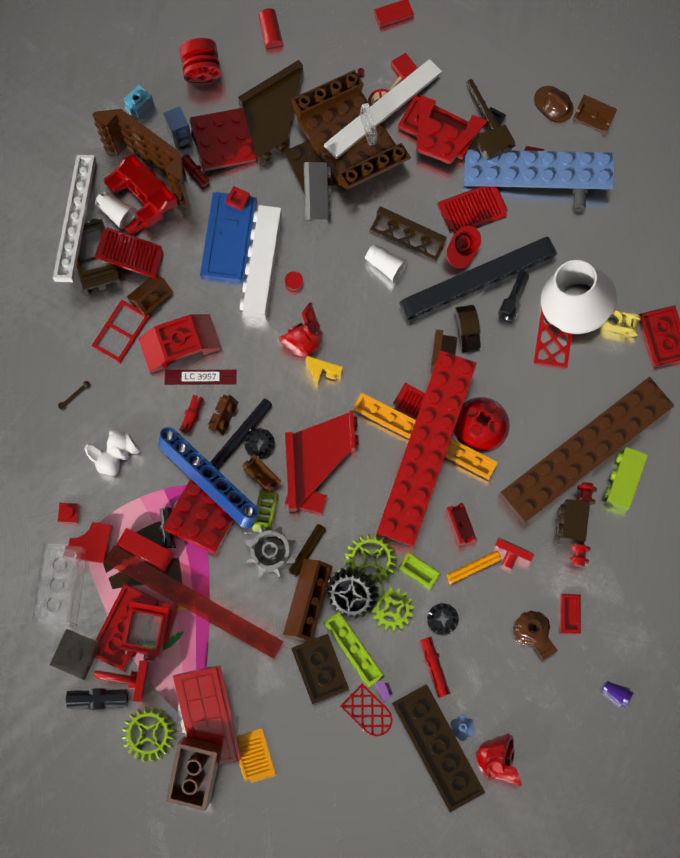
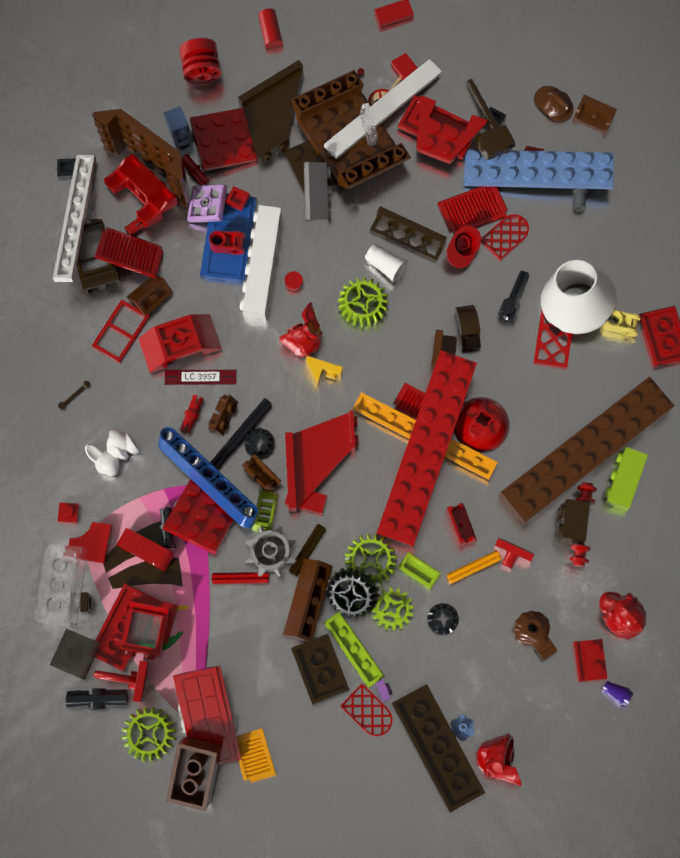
white plant [94,191,137,230] -> none
clear red plate [104,545,284,659] -> none
medium azure brick [124,85,154,118] -> none
black beam [399,237,557,320] -> none
red pin [420,636,451,697] -> none
red tile [560,594,581,634] -> none
none -> black tile [57,158,76,179]
none -> dark brown tile [80,592,92,614]
none -> lavender piece [187,184,227,223]
none -> red piece [209,231,245,255]
none -> red axle [211,572,269,584]
none -> lime gear [338,277,389,327]
none -> red window [481,214,529,261]
none -> red plate [573,639,608,682]
none -> red head [599,592,646,640]

